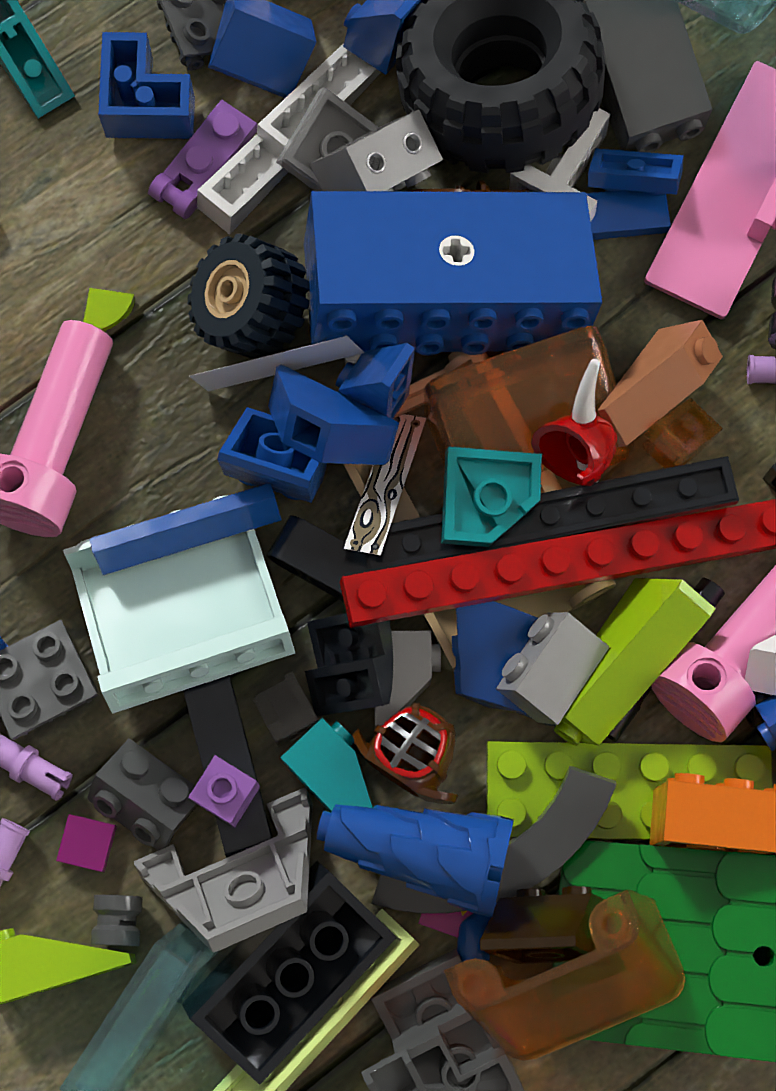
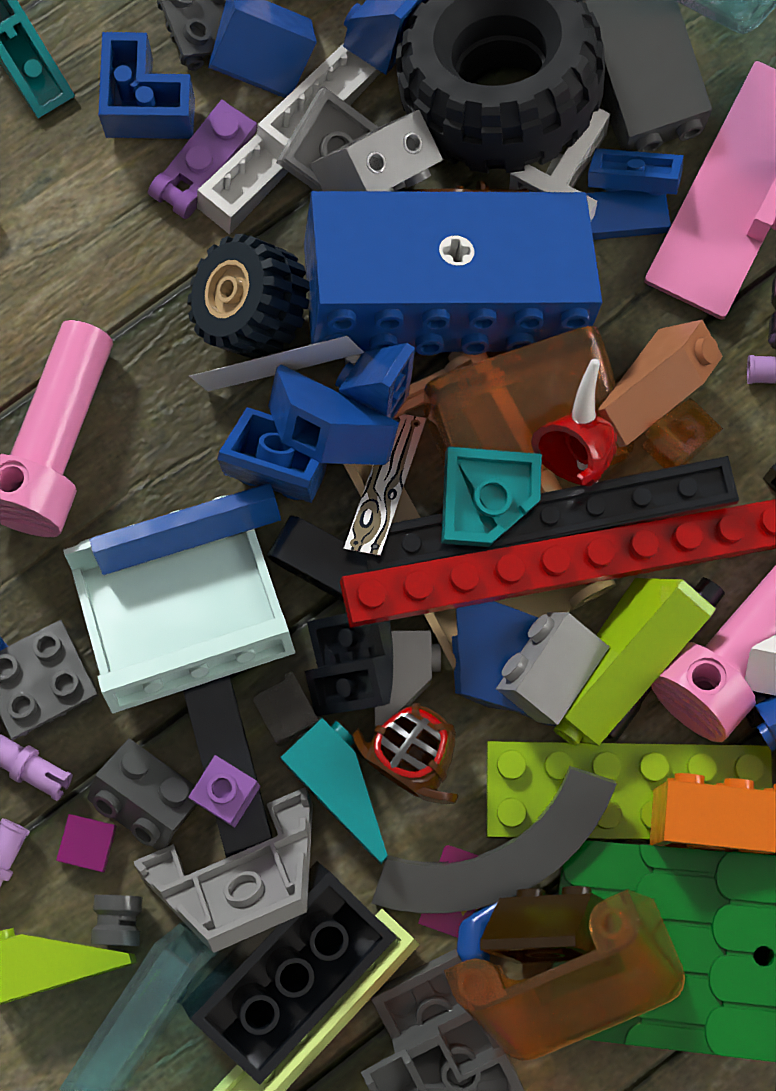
lime tile [83,288,136,333] -> none
blue cone [316,804,514,918] -> none

